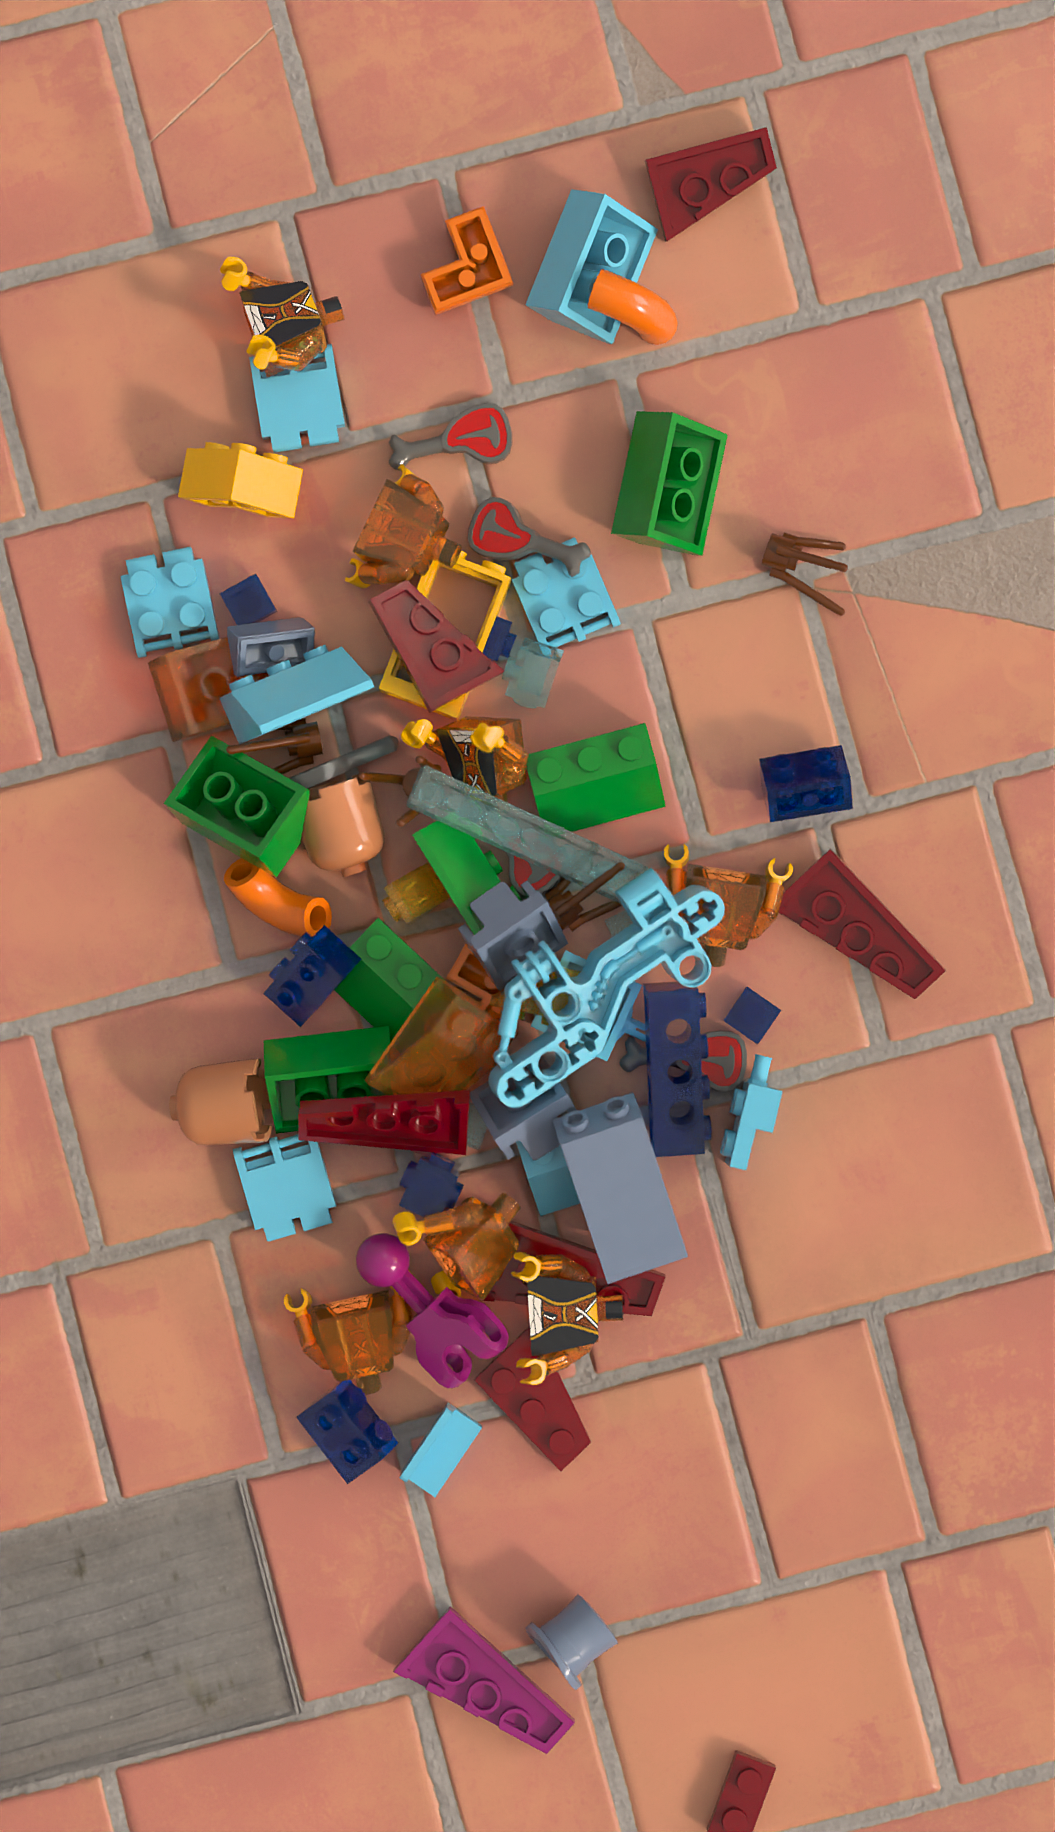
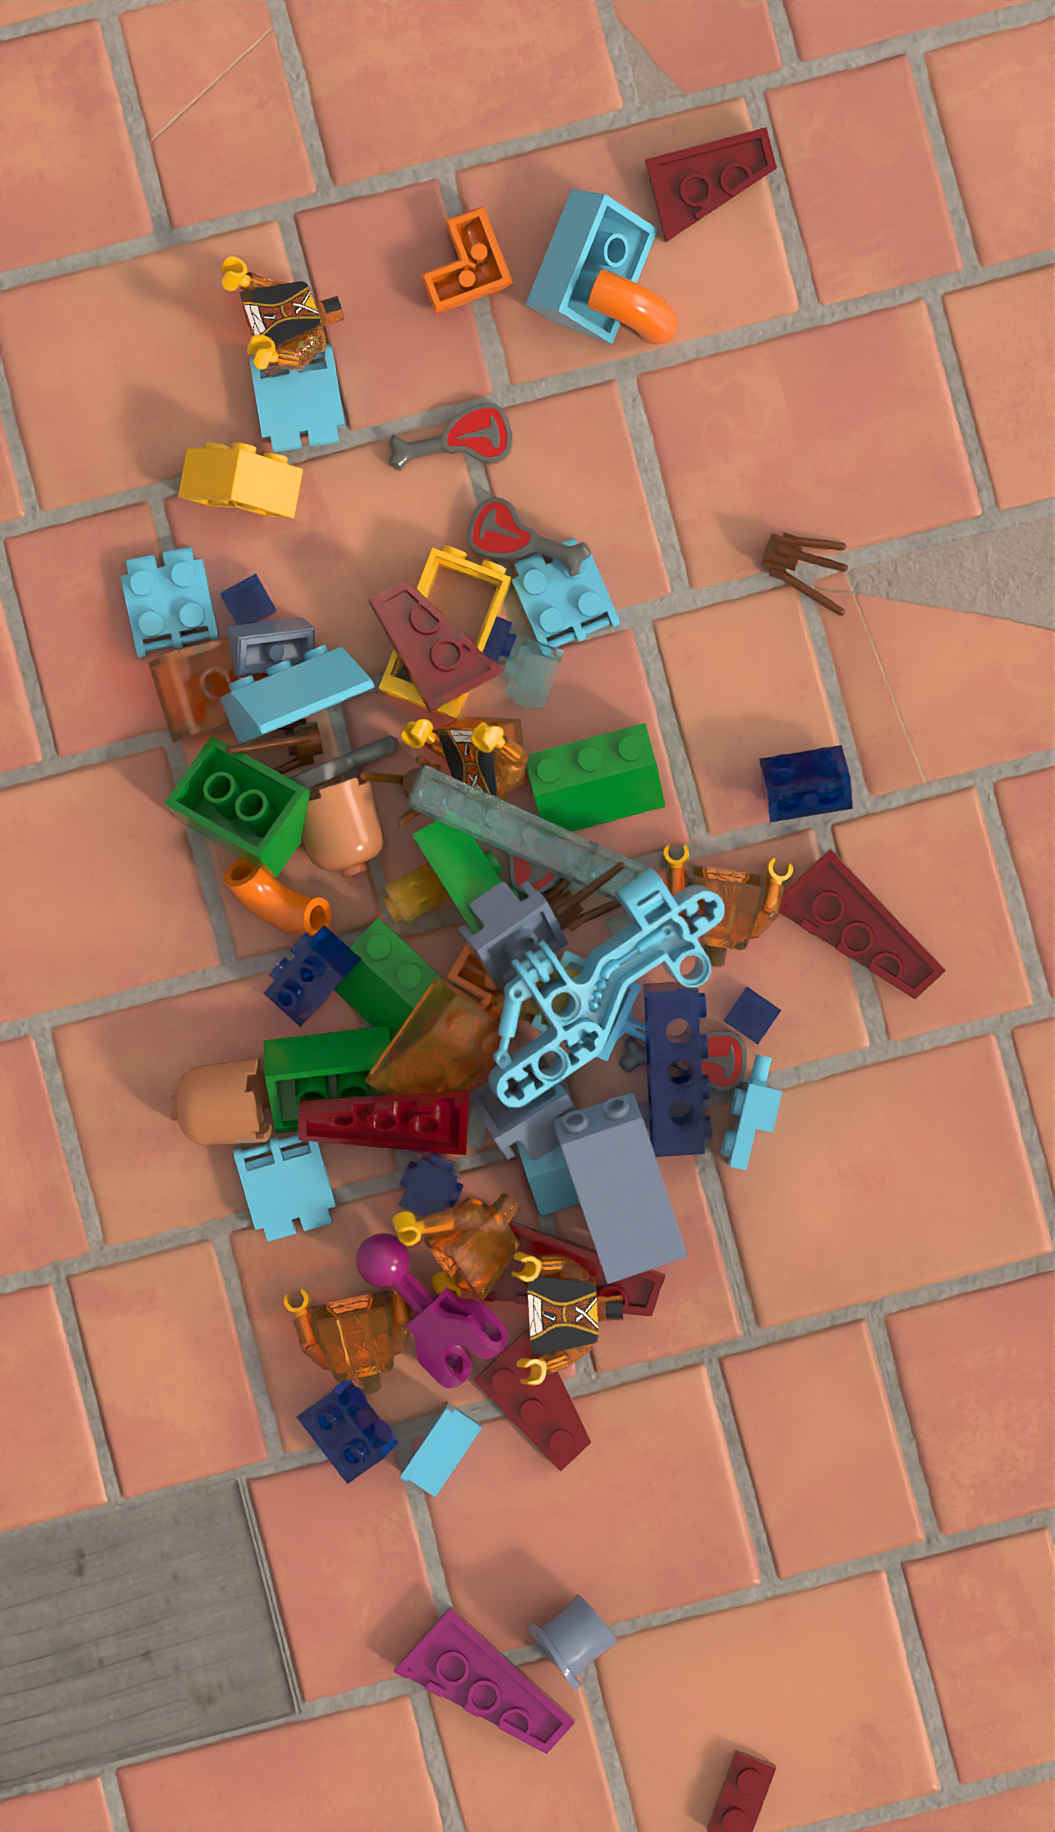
clear orange torso [345,464,462,589] -> none
green slope [611,411,728,556] -> none

